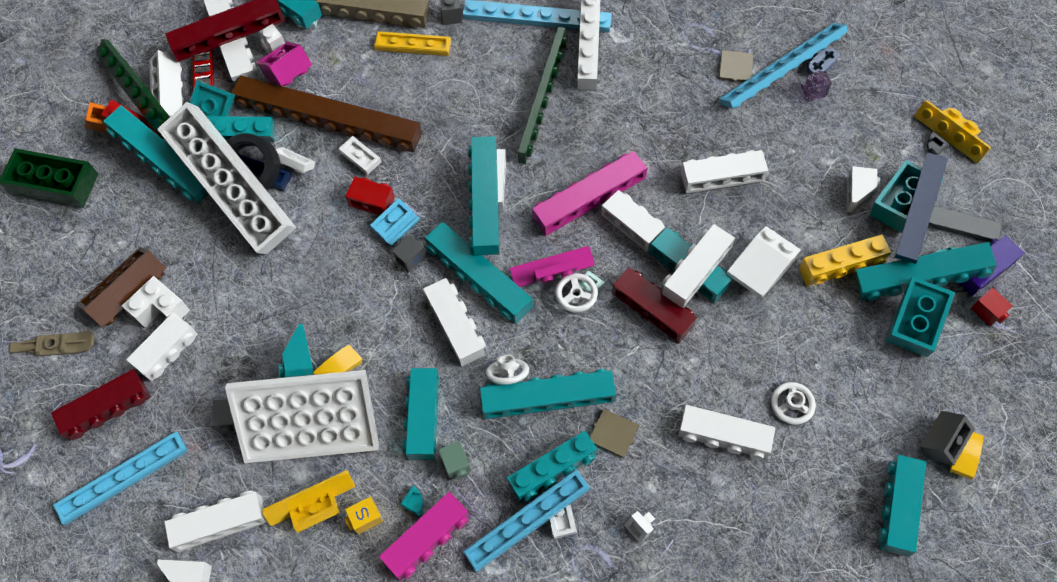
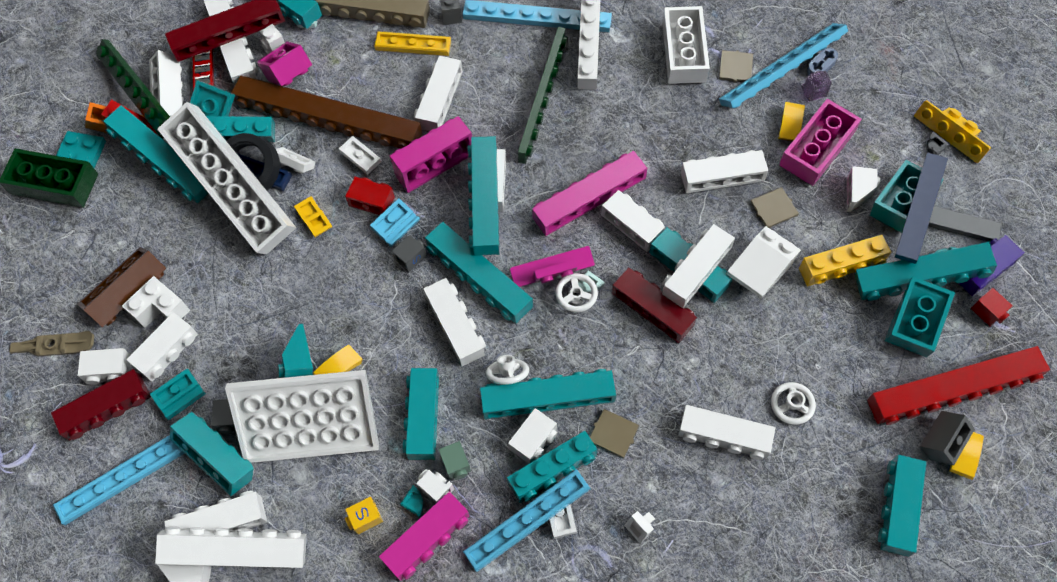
yellow bracket [262,470,355,533] -> none
none -> teal plate [56,131,106,168]
none -> white brick [77,348,131,385]
none -> teal plate [150,368,206,420]
none -> white brick [155,526,307,568]
none -> teal brick [170,412,254,496]
none -> yellow slope [294,196,332,238]
none -> dark pink brick [390,116,472,193]
none -> white brick [413,56,463,131]
none -> white brick [416,469,454,503]
none -> white brick [508,408,558,464]
none -> white brick [662,6,710,84]
none -> dark tan piece [750,187,799,228]
none -> yellow slope [778,102,805,142]
none -> dark pink brick [779,99,862,186]
none -> red brick [867,346,1050,425]

